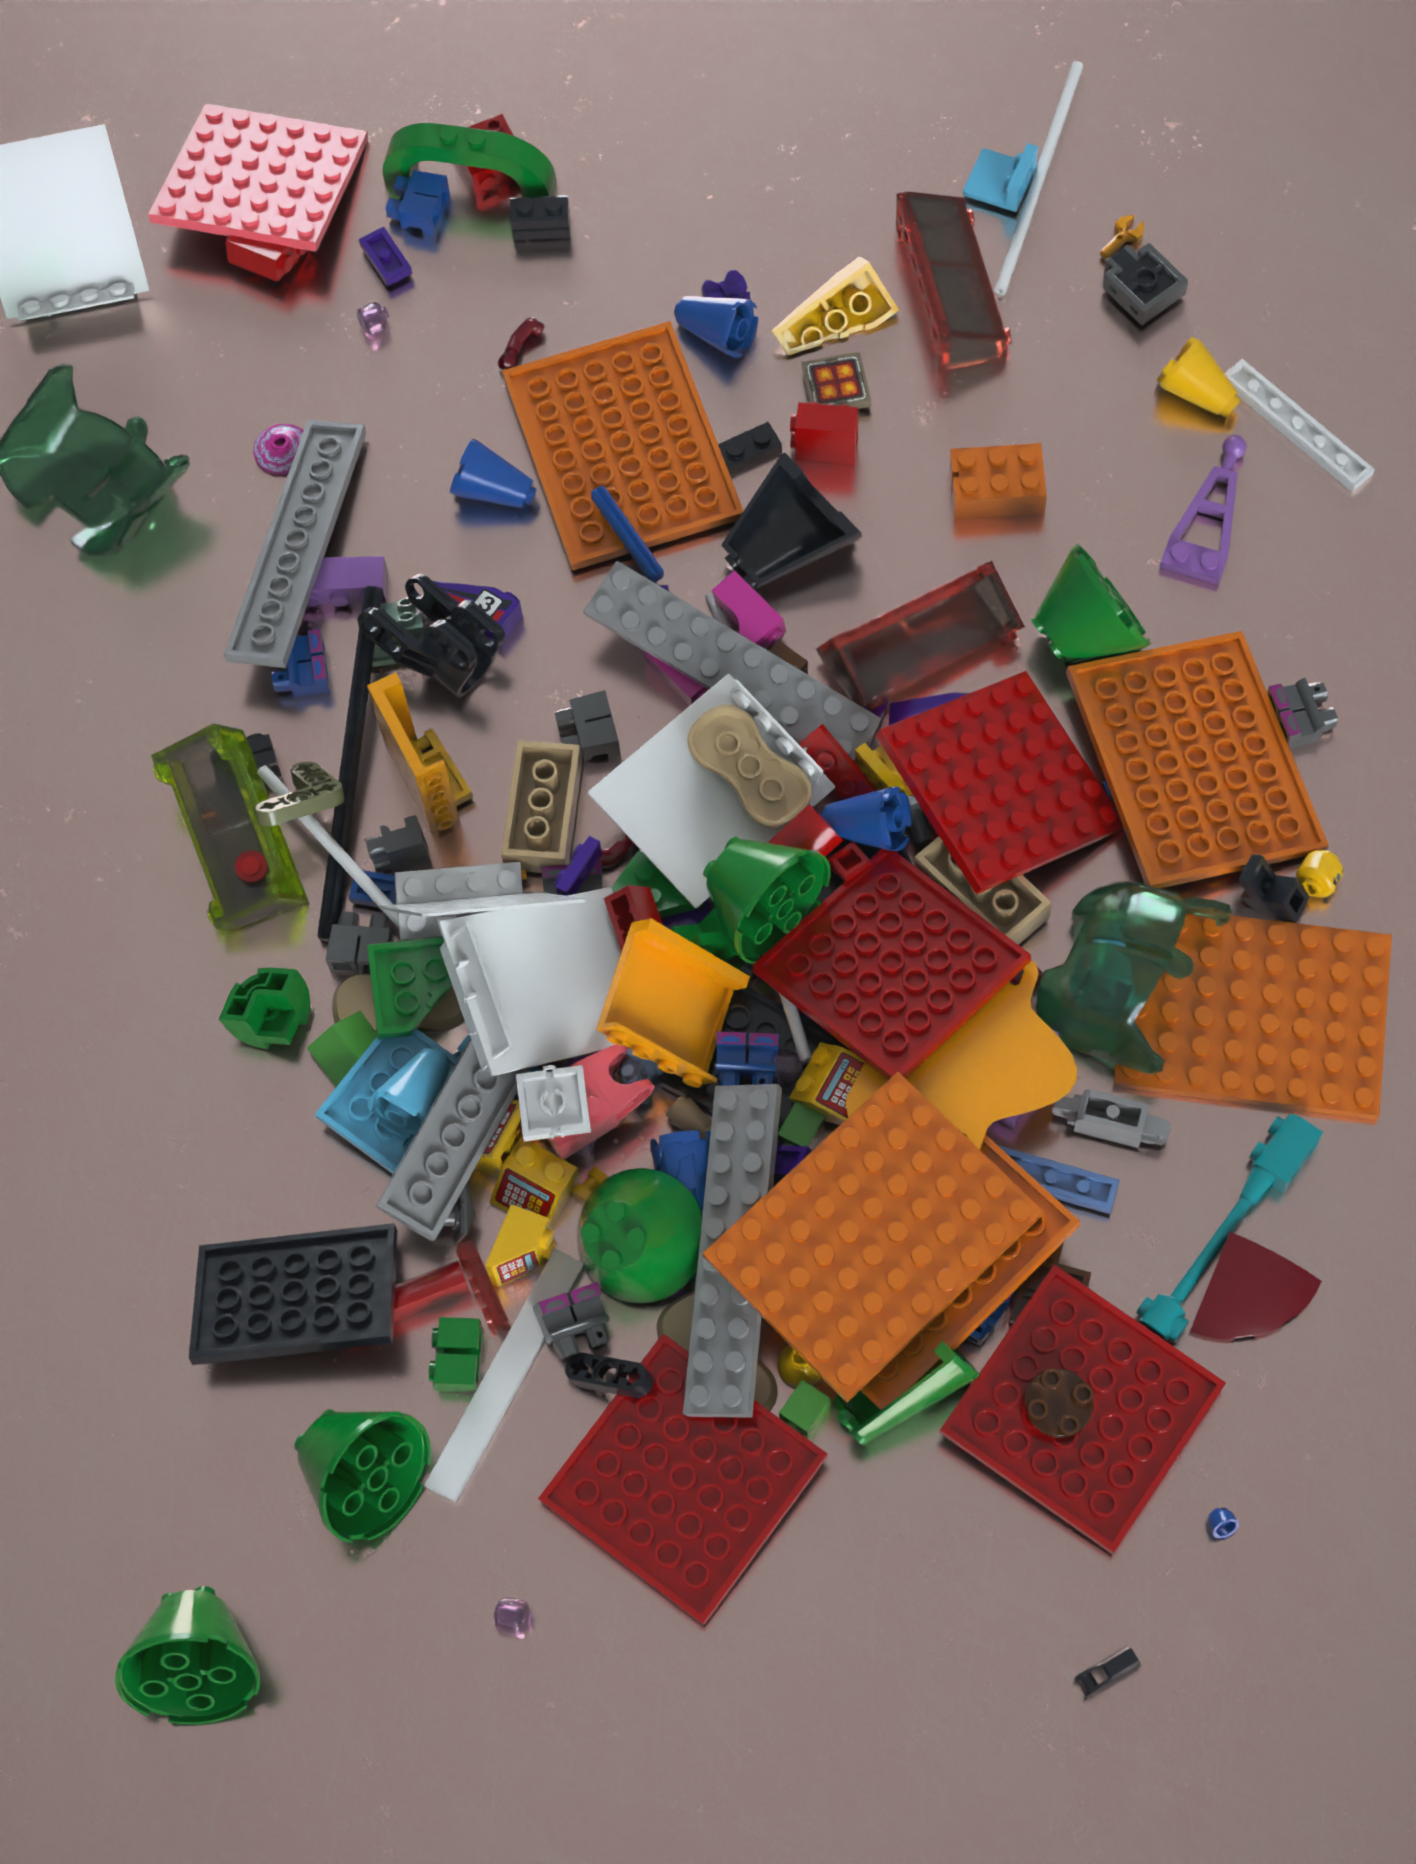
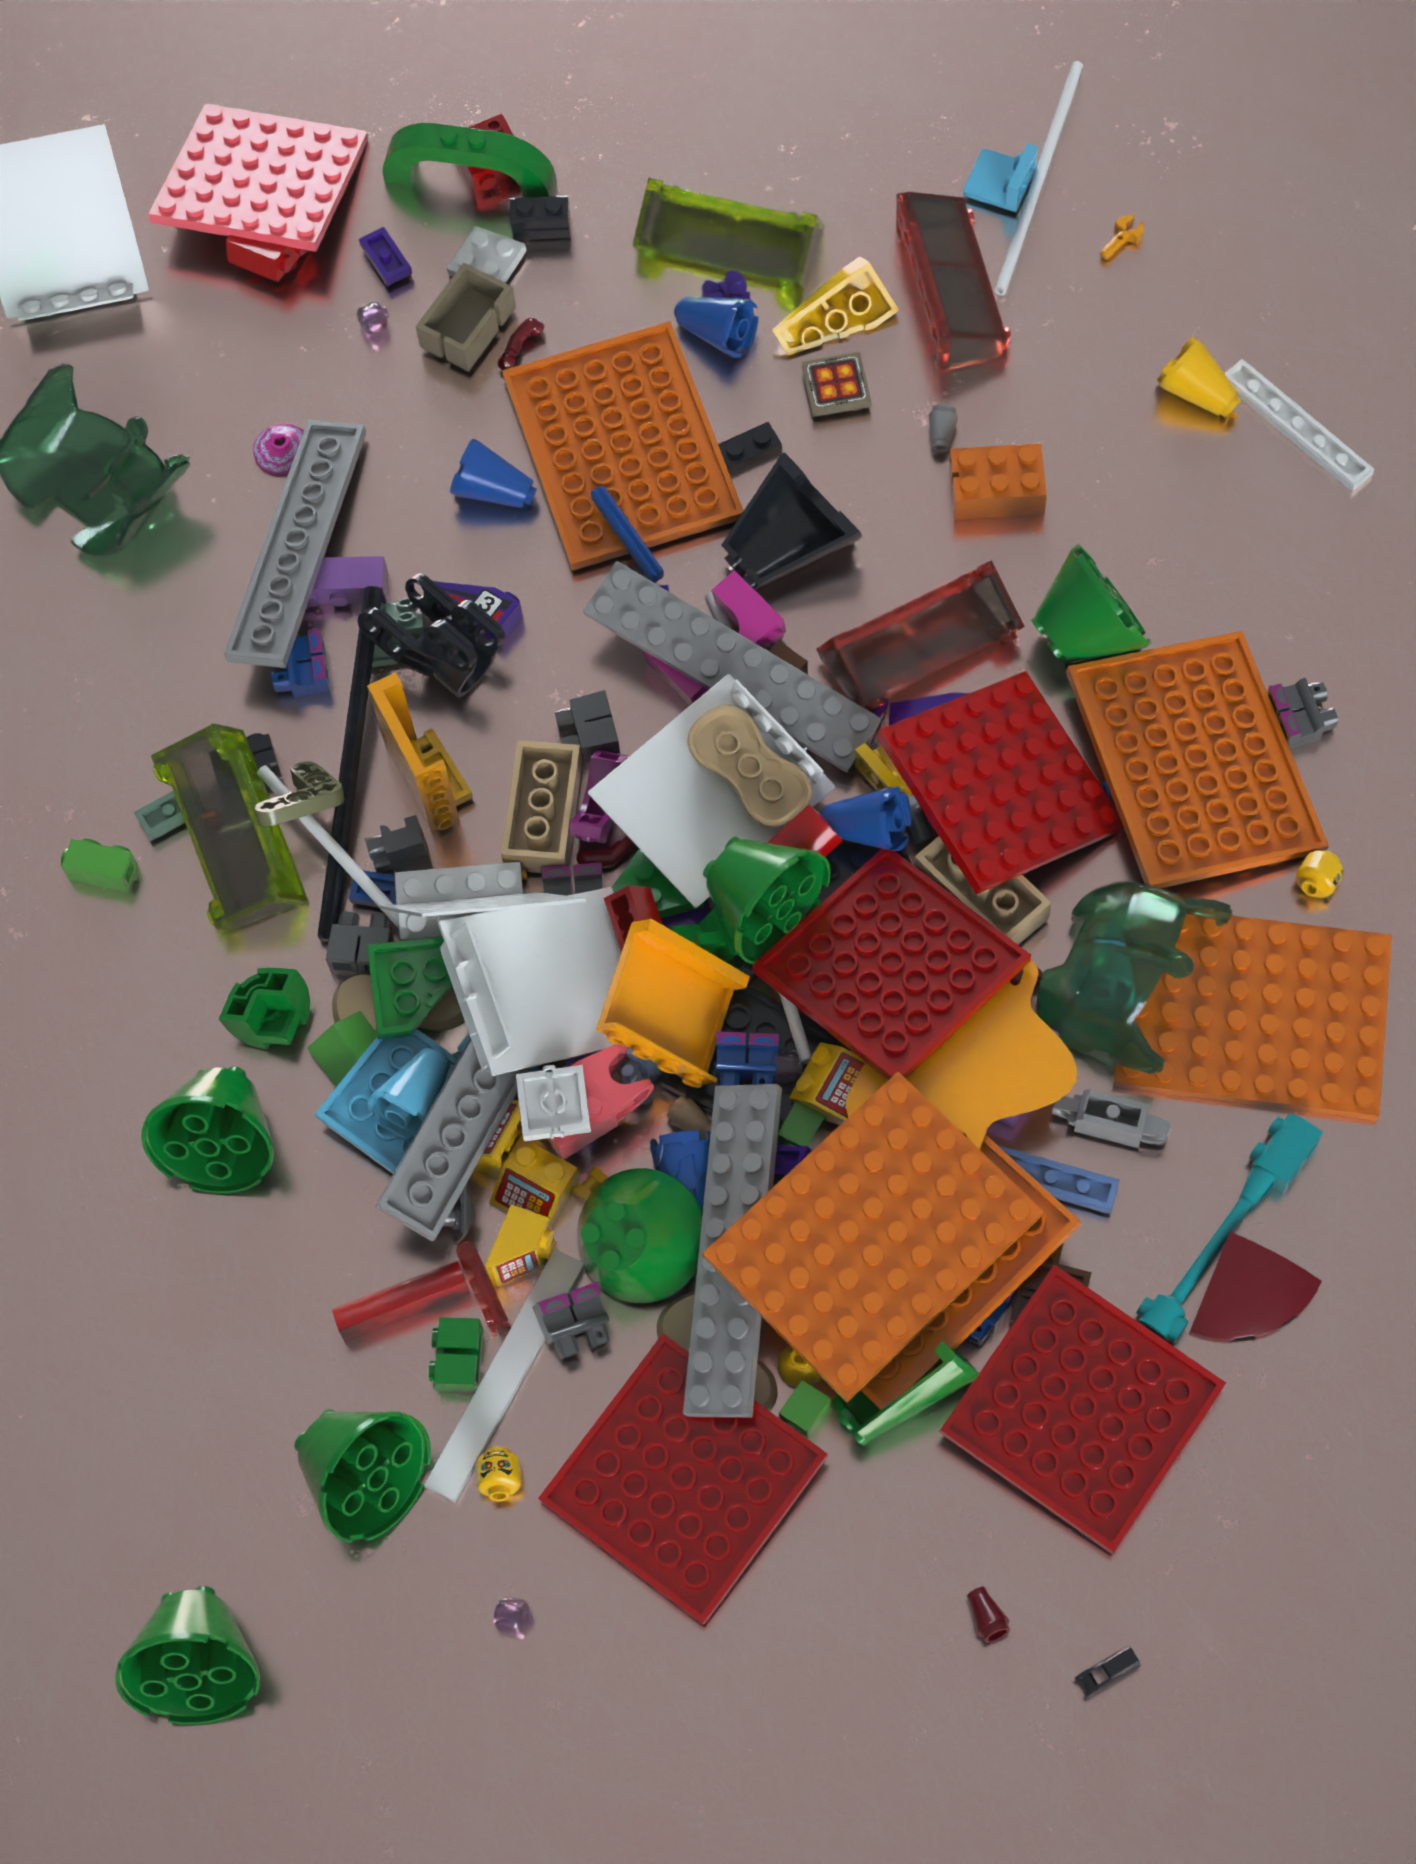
black plate [189,1223,398,1365] -> none
red plate [235,850,267,883] -> none
blue hips [385,170,450,237] -> none
dark purple plate [555,836,602,896] -> none
black beam [565,1352,654,1398] -> none
red brick [790,402,859,466] -> none
red plate [798,724,877,800] -> none
red slope [827,841,872,882] -> none
reddish brown dish [1025,1368,1093,1438] -> none
piece [1103,243,1188,325] -> none
medium lavender plate [1160,435,1247,585] -> none
blue hinge [1208,1508,1239,1538] -> none
black brick [1238,854,1310,923] -> none
none -> bright green brick [61,838,138,893]
none -> sand green plate [134,782,204,842]
none -> green cone [141,1066,274,1194]
none -> dark tan piece [415,262,516,371]
none -> white plate [447,226,527,283]
none -> yellow head [476,1447,521,1501]
none -> magenta arch [569,750,628,843]
none -> clear smoke windscreen [632,178,824,292]
none -> light grey cone [928,404,958,452]
none -> dark red cone [967,1587,1010,1643]

